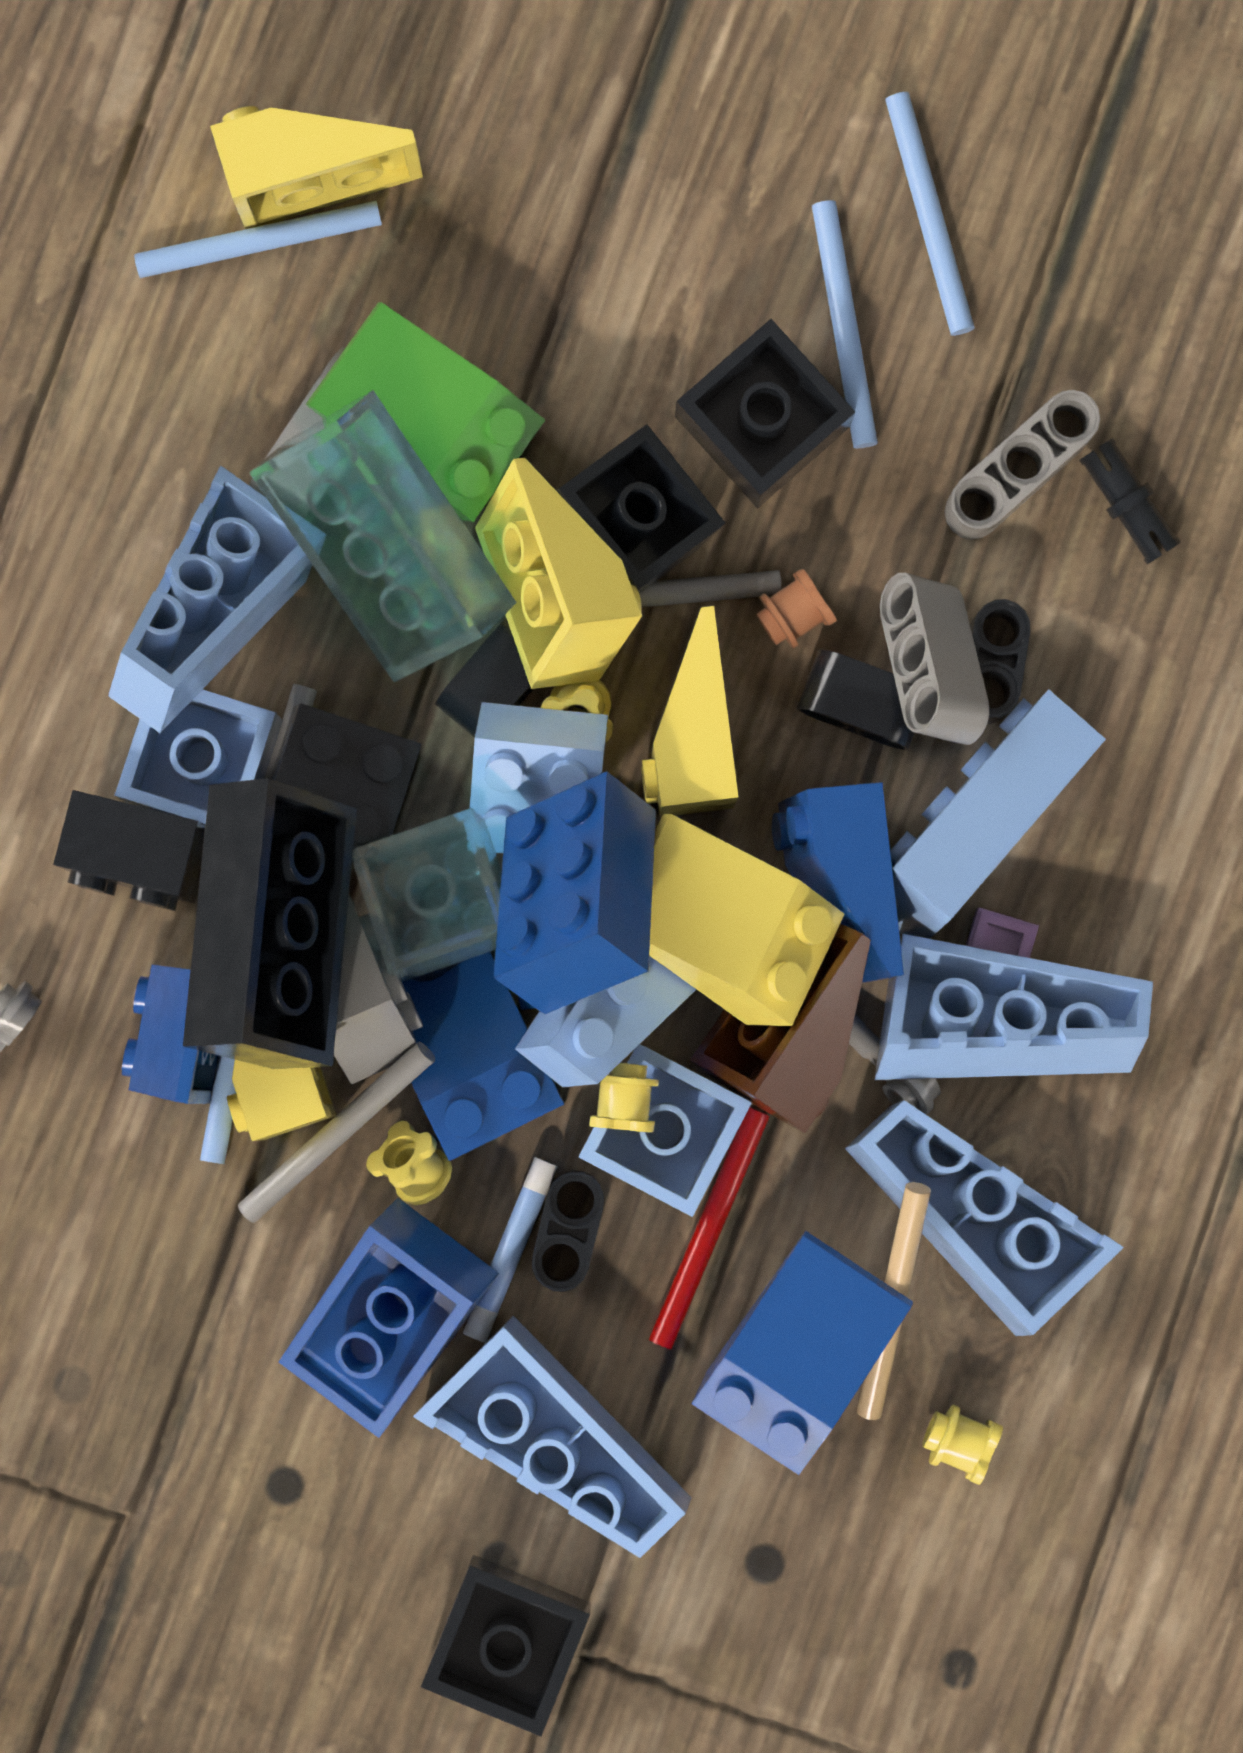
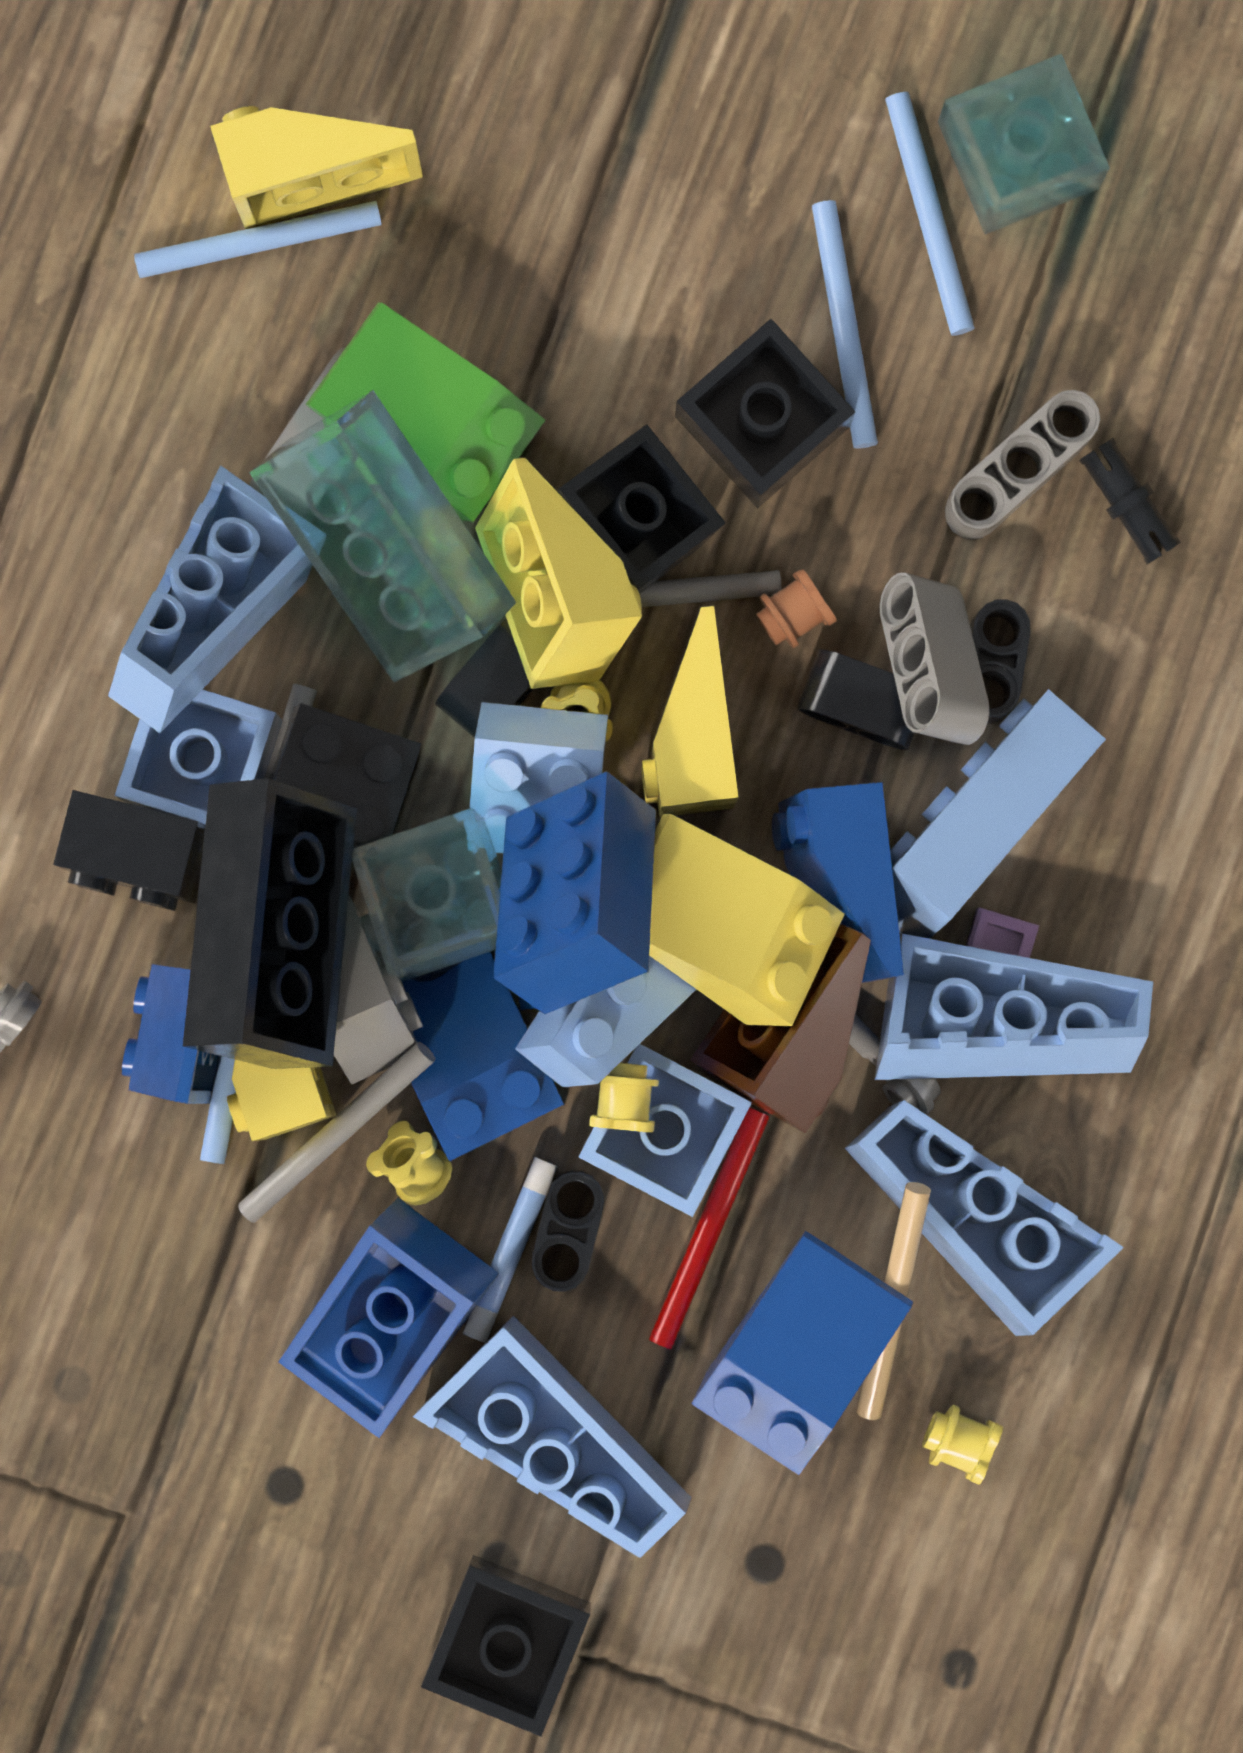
none -> clear light blue brick [938,53,1110,234]

